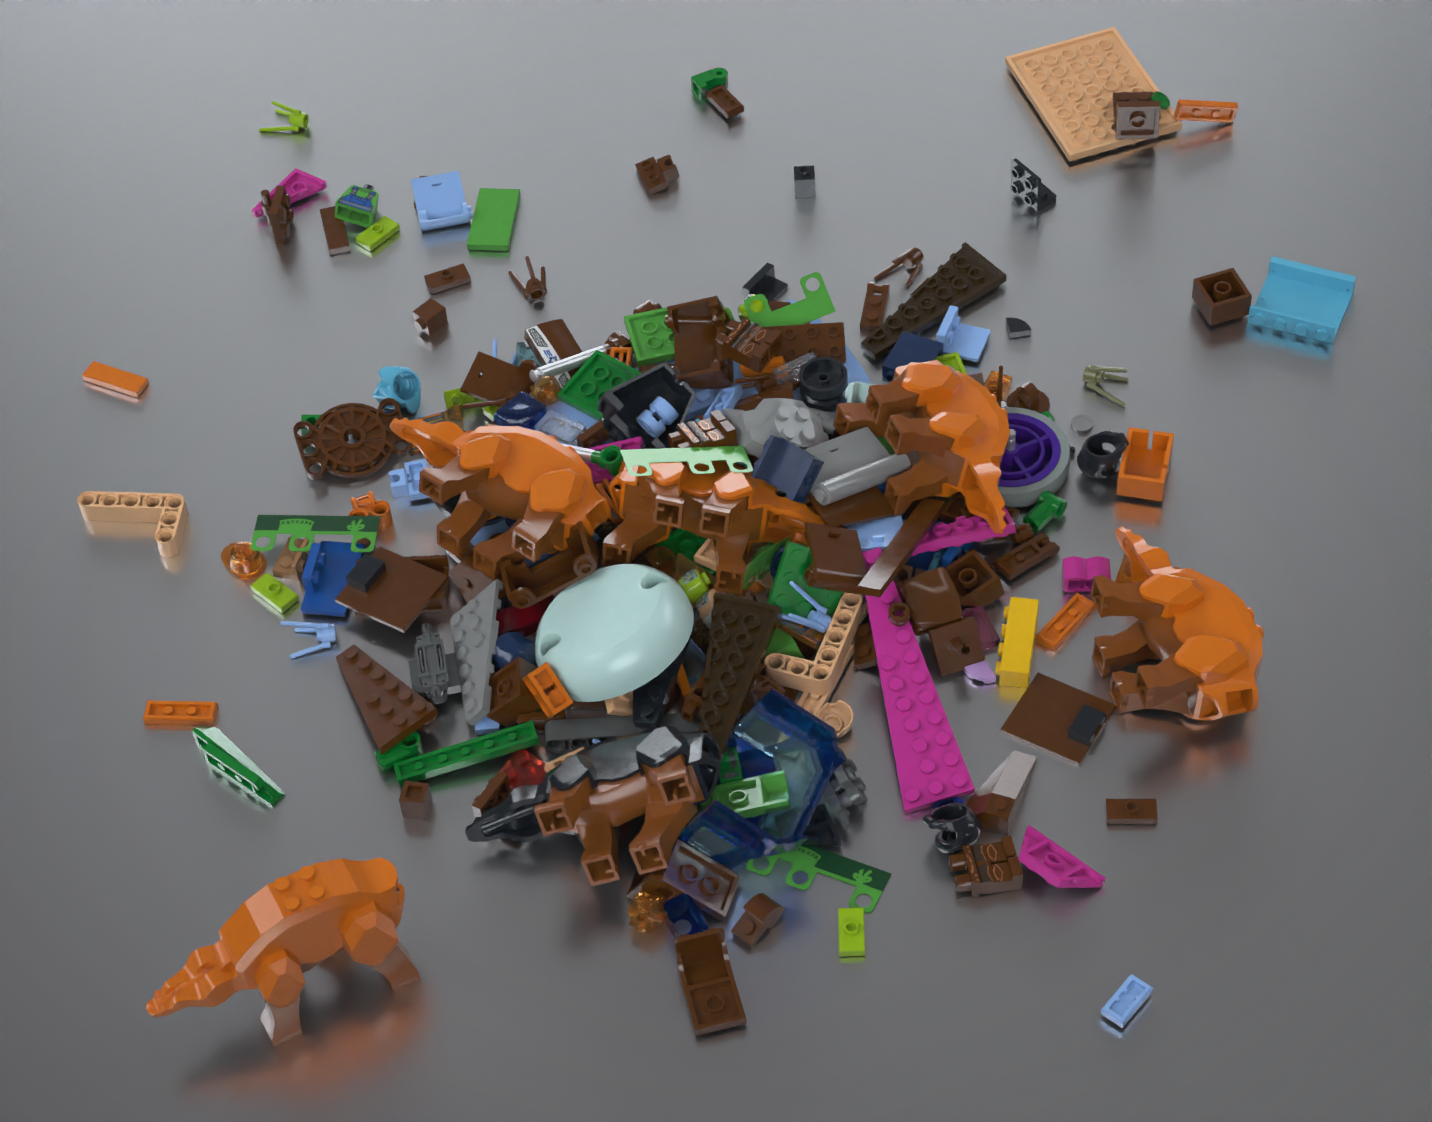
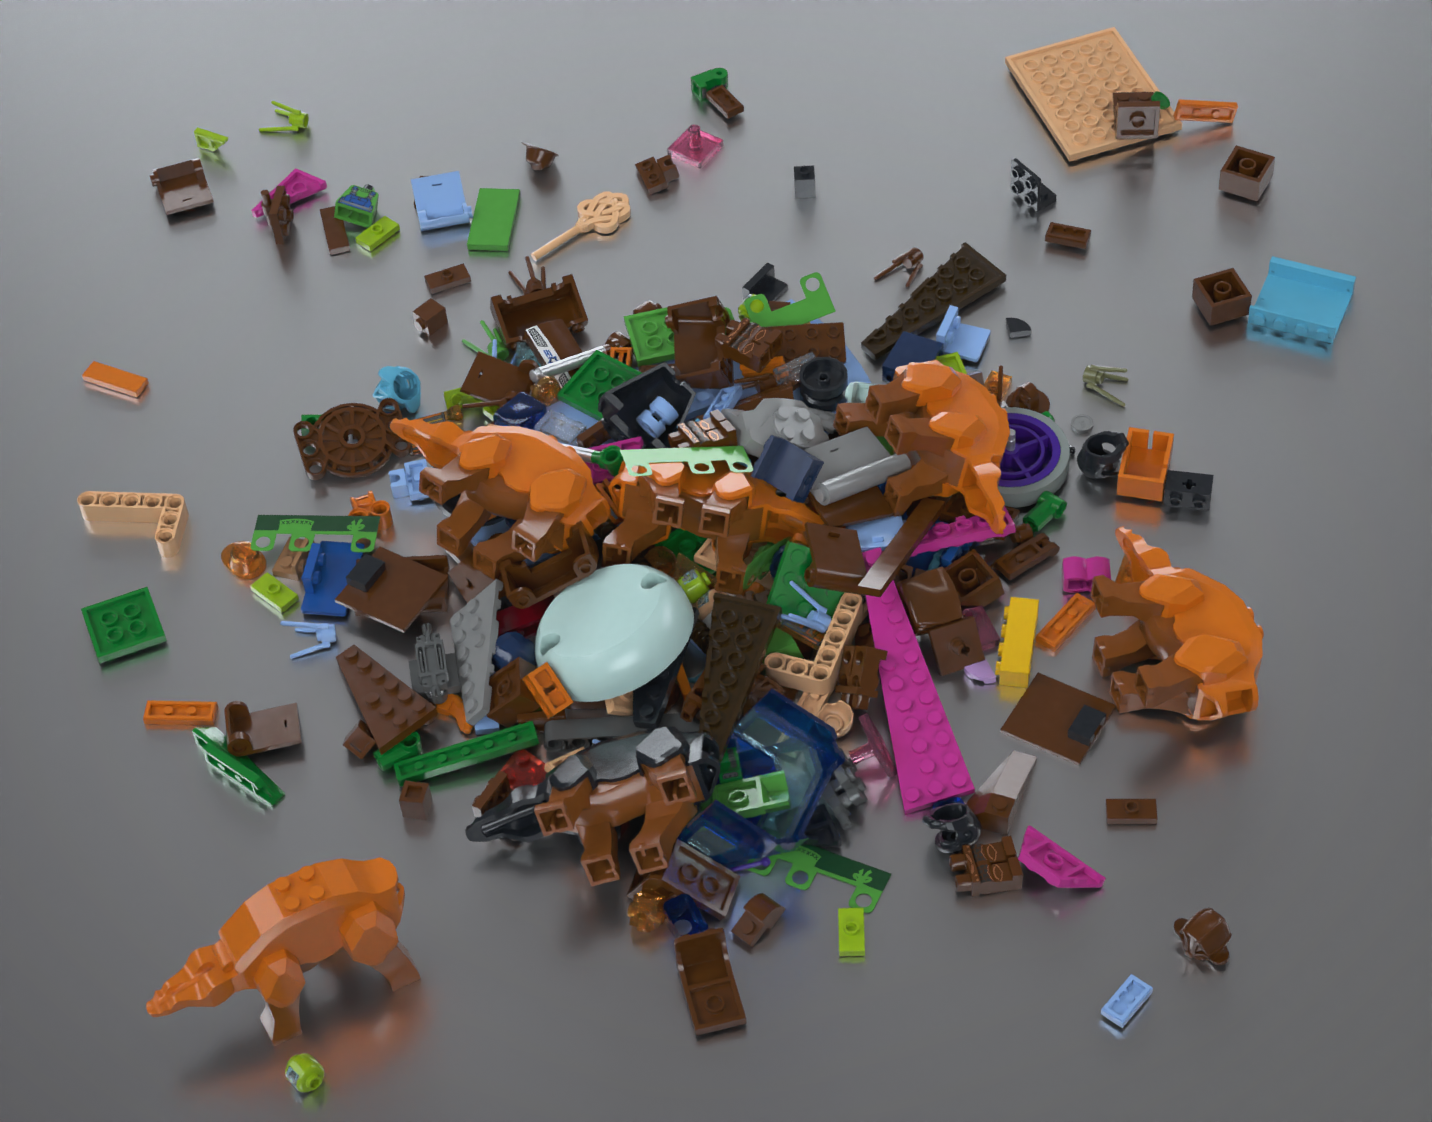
reddish brown plate [860,282,890,331] -> none
reddish brown bush [888,602,910,626] -> none
none -> green plate [81,587,167,664]
none -> reddish brown door [150,158,214,215]
none -> lime tile [194,127,229,152]
none -> reddish brown door [224,701,302,757]
none -> lime head [285,1053,325,1093]
none -> reddish brown panel [343,719,376,759]
none -> orange piece [436,694,473,734]
none -> bright green plant [462,320,509,361]
none -> reddish brown windscreen [490,274,588,351]
none -> reddish brown piece [521,142,559,171]
none -> light nougat piece [531,191,631,261]
none -> clear pink tile [667,125,724,169]
none -> dark purple hinge [724,857,771,872]
none -> reddish brown hips [835,645,888,710]
none -> clear pink tile [848,713,897,778]
none -> reddish brown plate [1045,222,1091,249]
none -> black brick [1164,470,1214,510]
none -> reddish brown piece [1174,907,1232,965]
none -> reddish brown brick [1219,145,1275,201]

